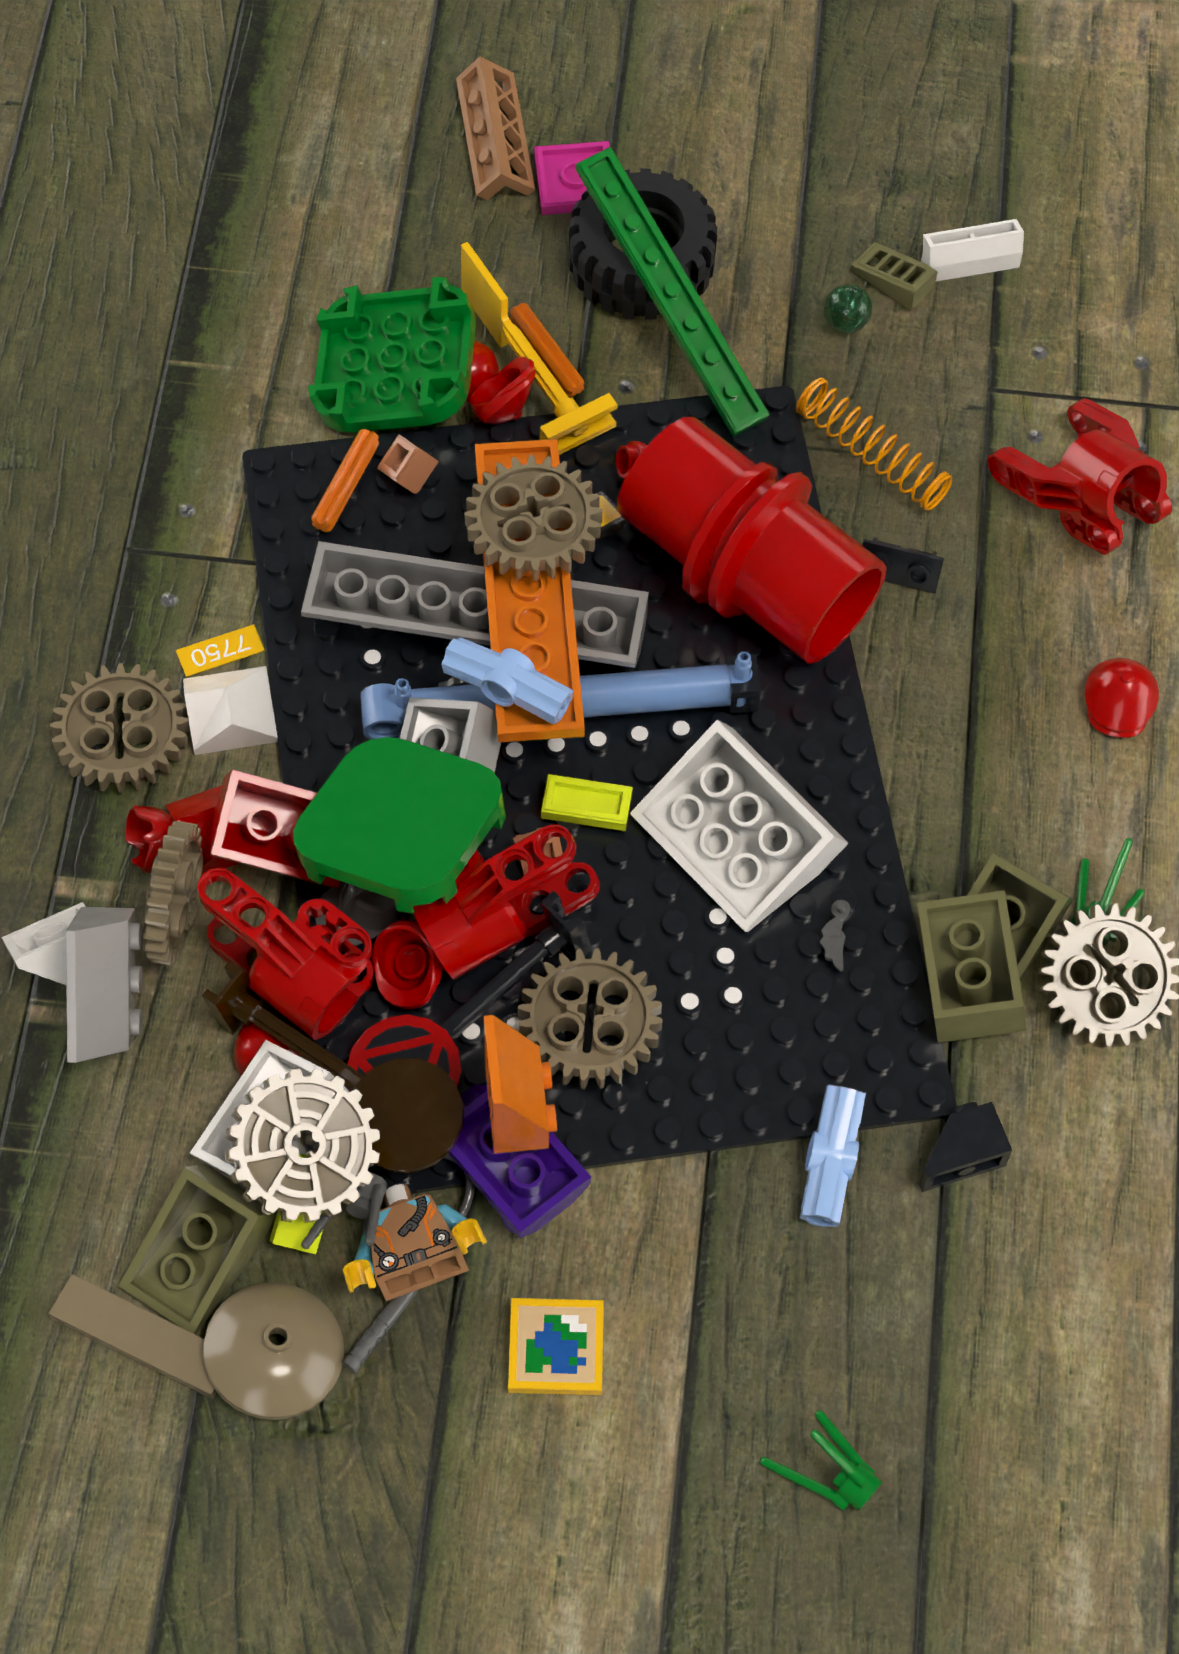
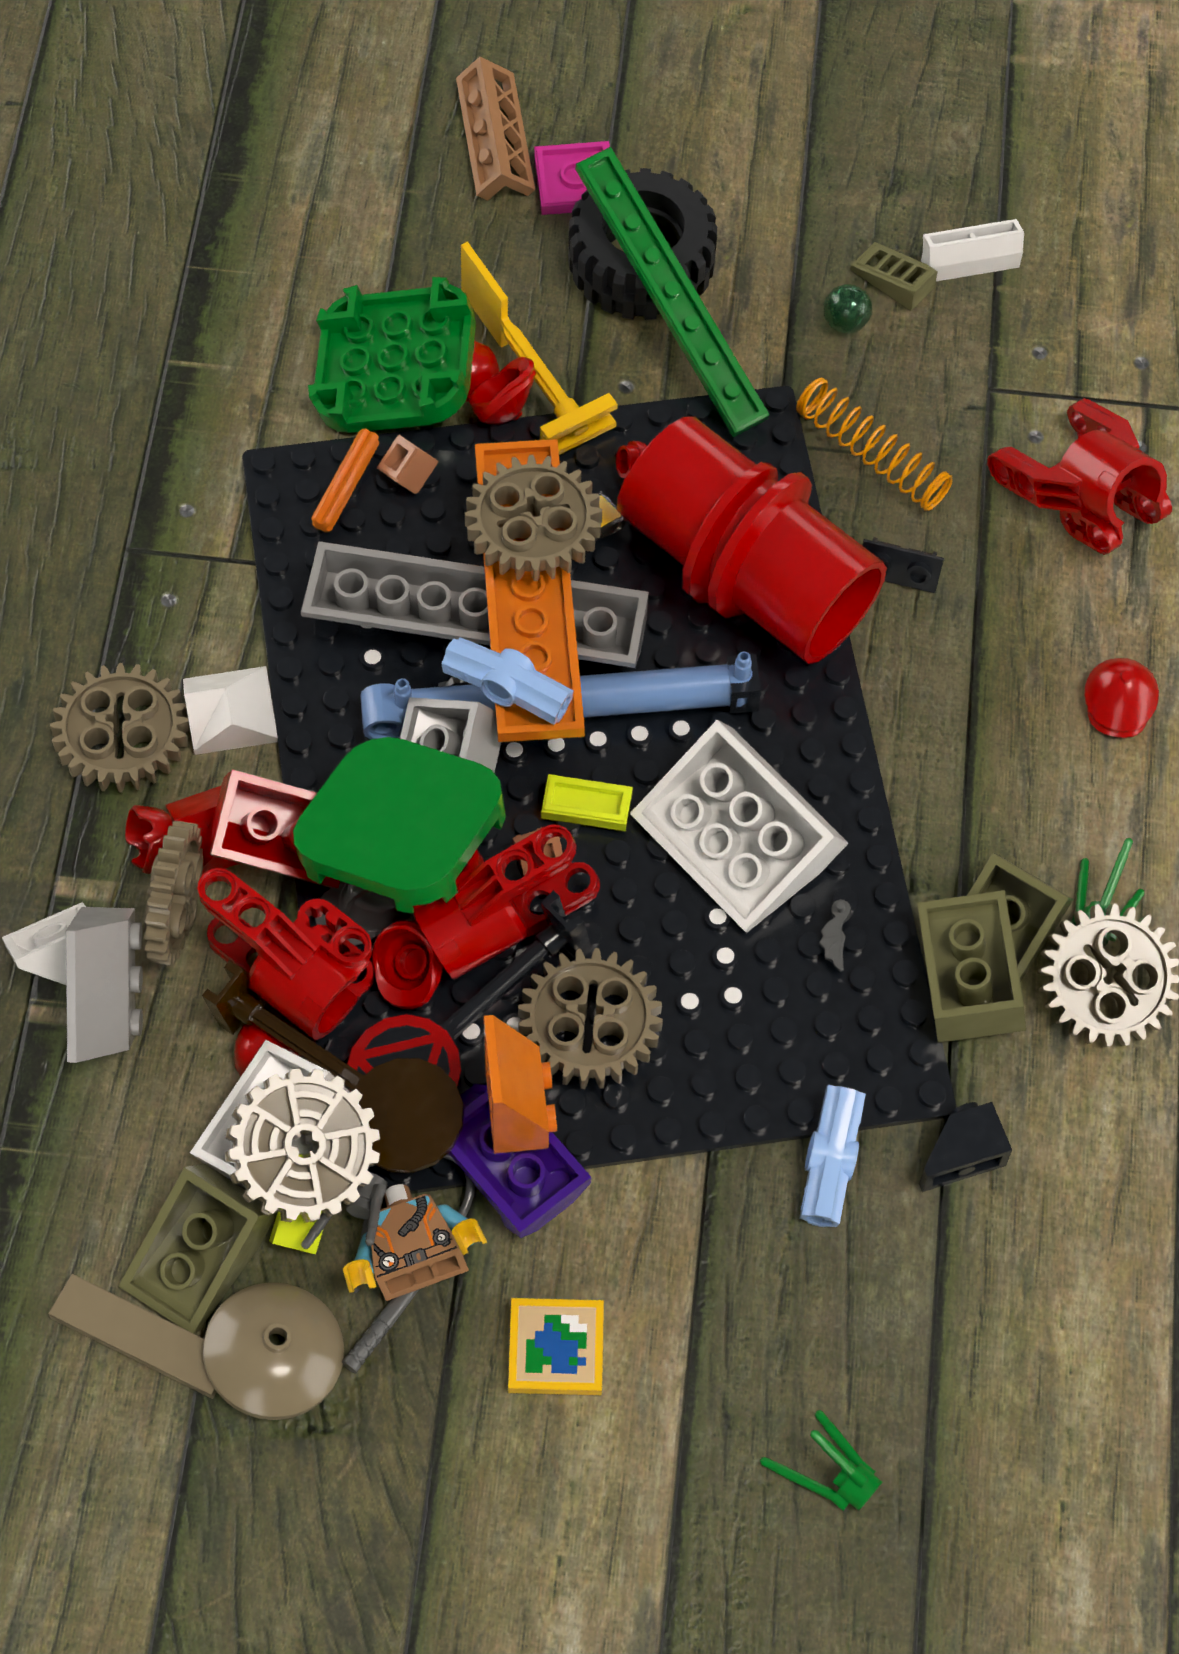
yellow sticker [176,624,265,677] -> none
orange axle [510,303,584,397] -> none

